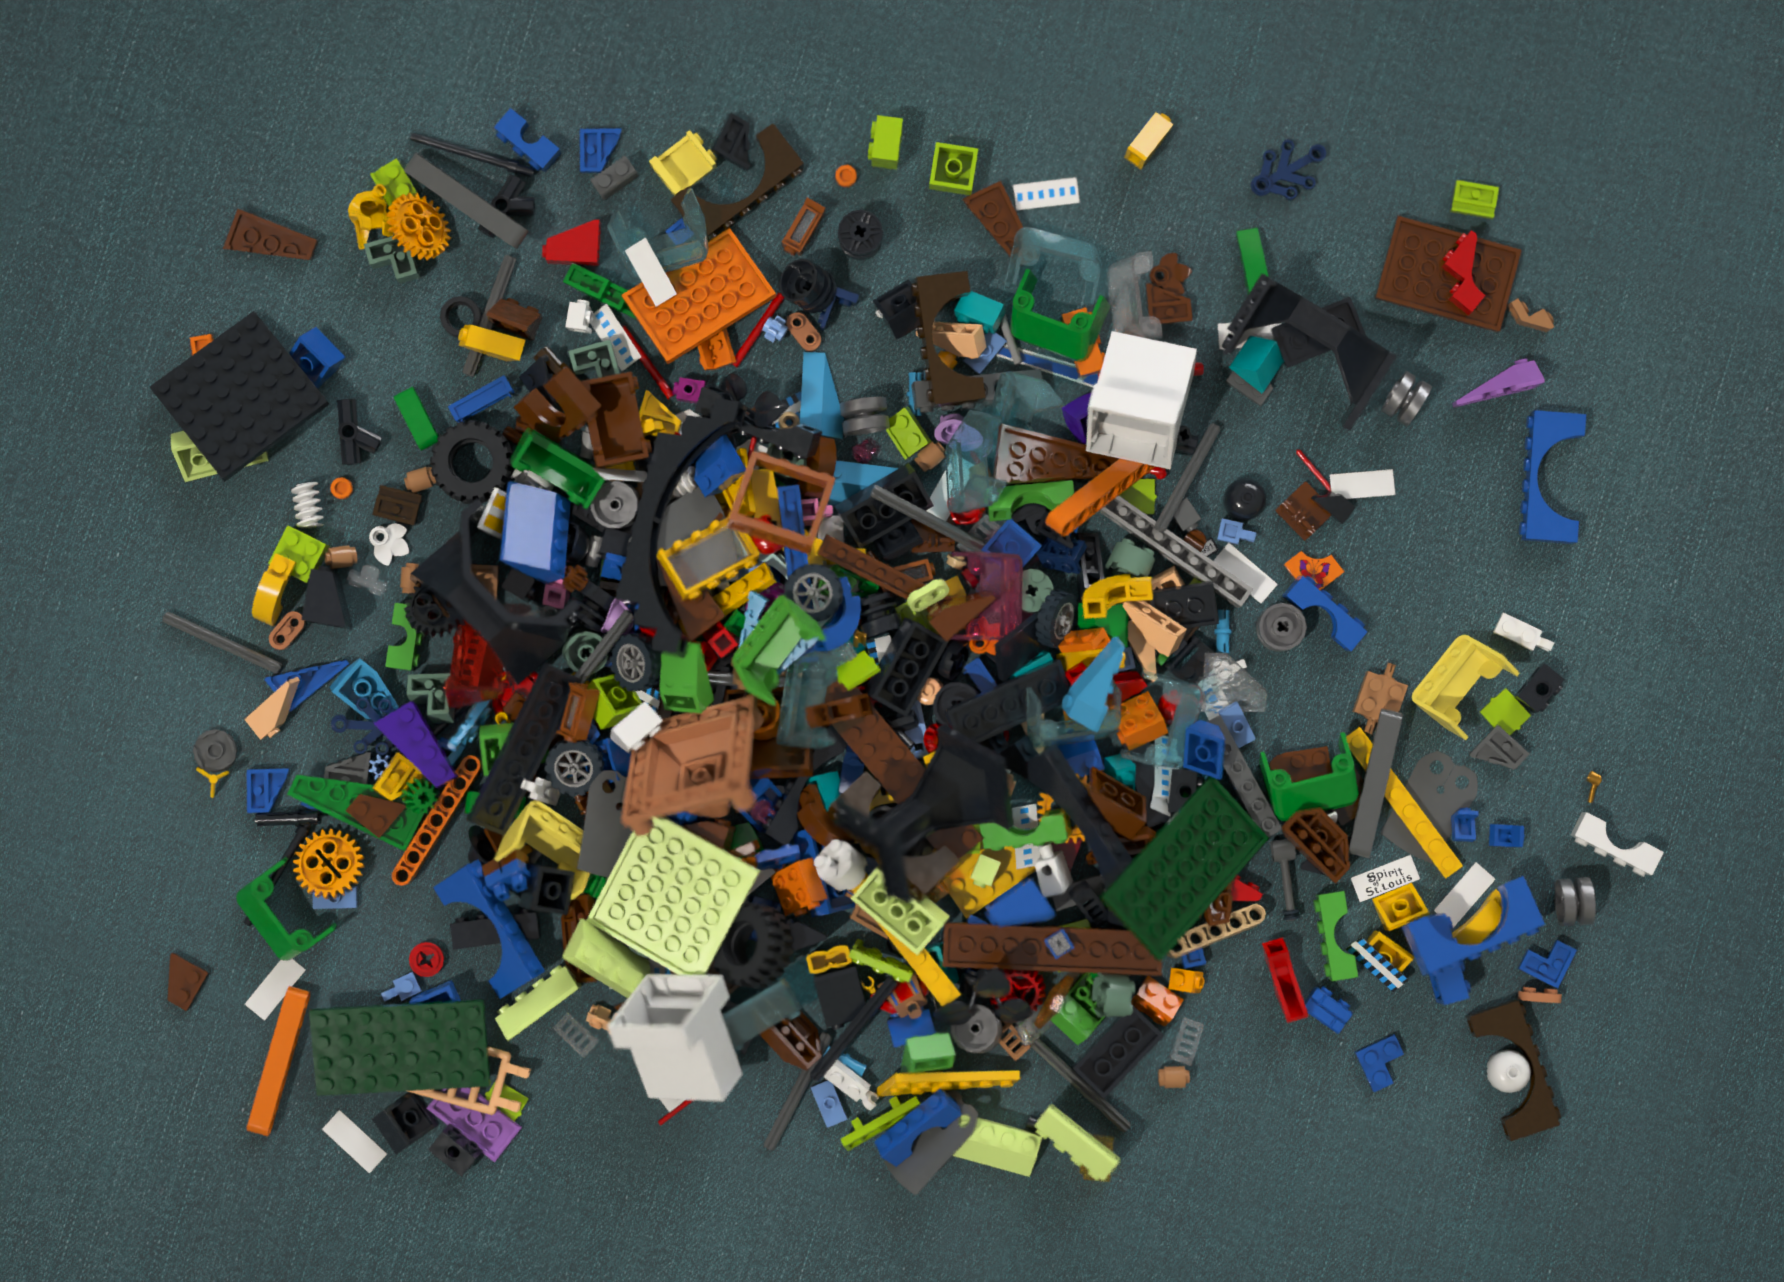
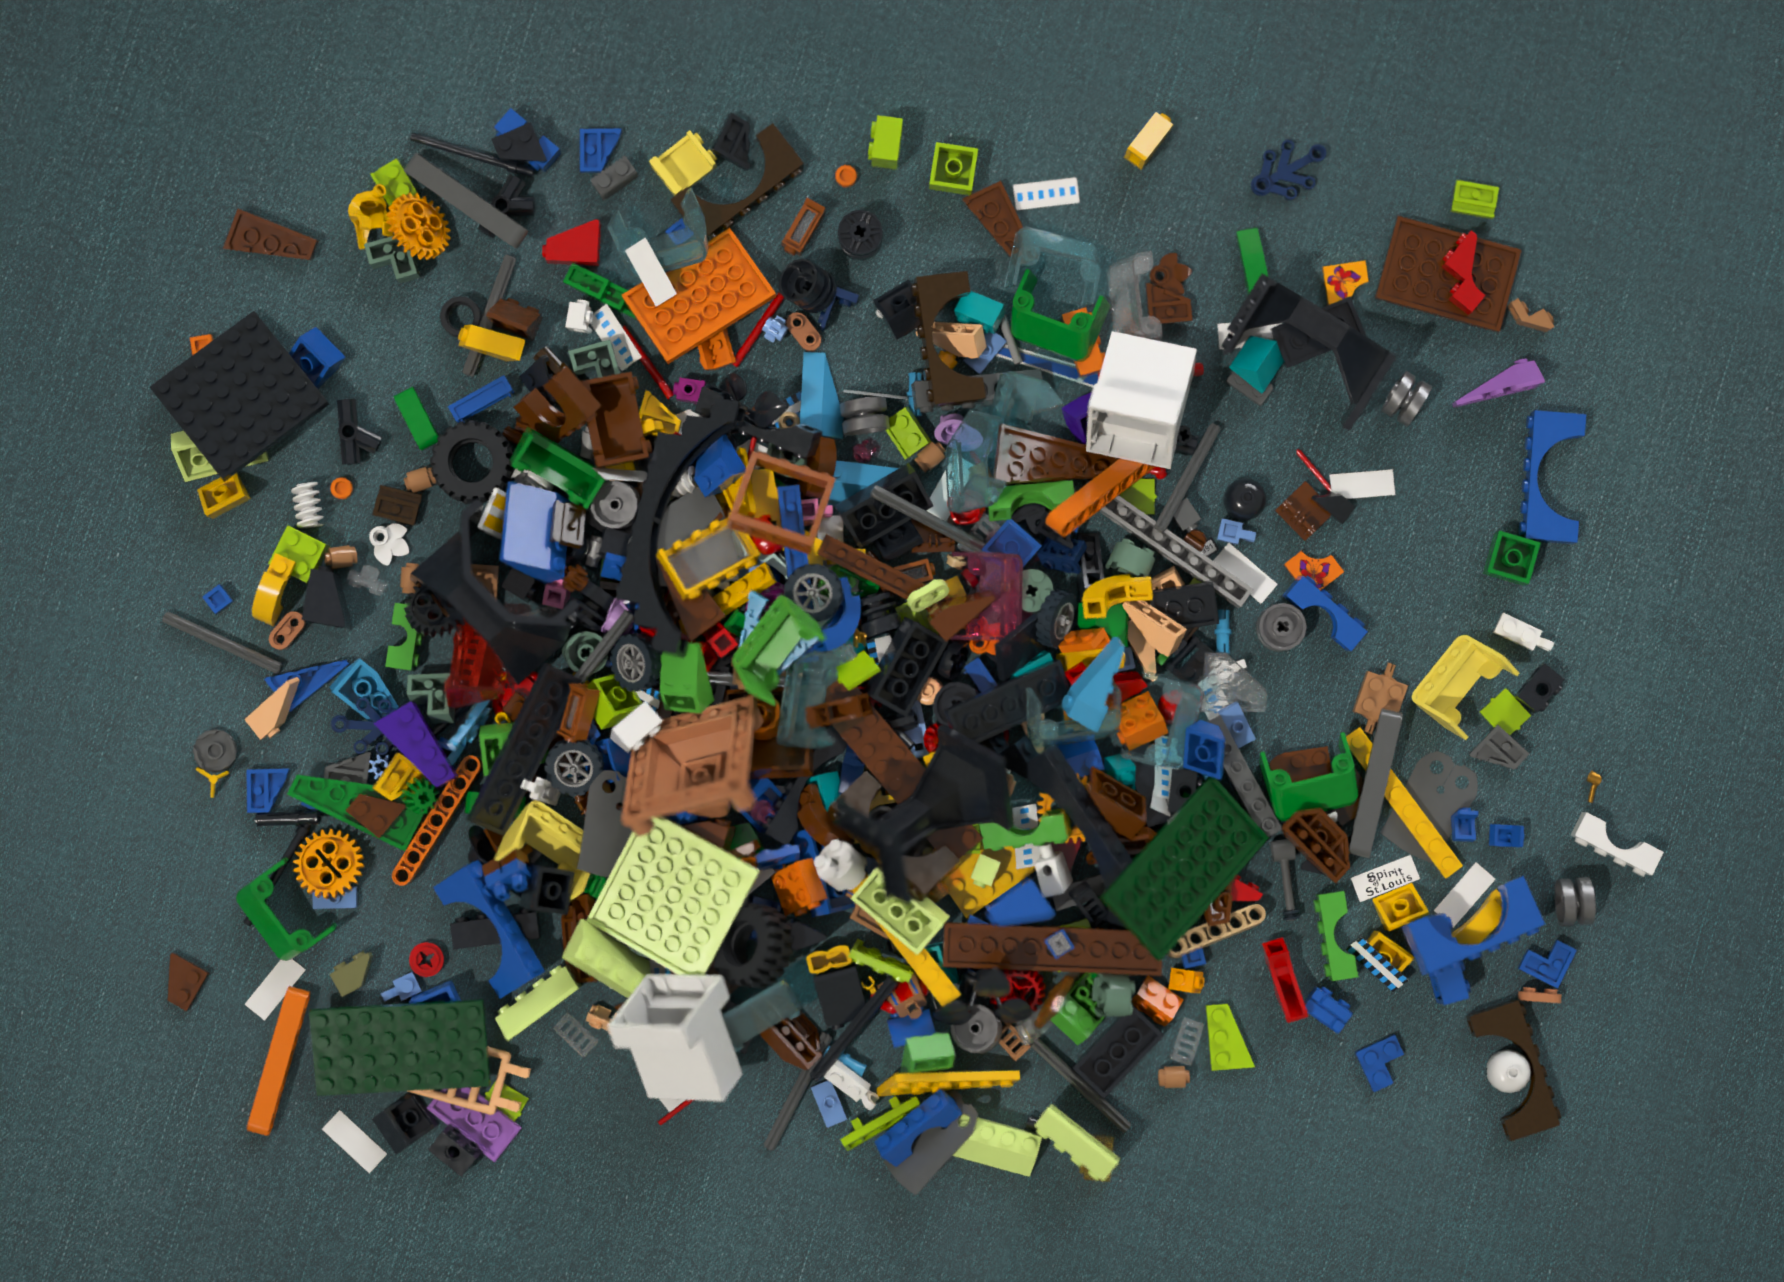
none -> yellow slope [197,473,251,519]
none -> blue plate [202,584,234,615]
none -> olive slope [330,951,373,997]
none -> black wing [491,122,548,163]
none -> plate [550,500,586,549]
none -> white sticker [843,390,908,399]
none -> lime wing [1205,1003,1255,1071]
none -> tile [1322,261,1369,305]
none -> green brick [1483,531,1540,586]

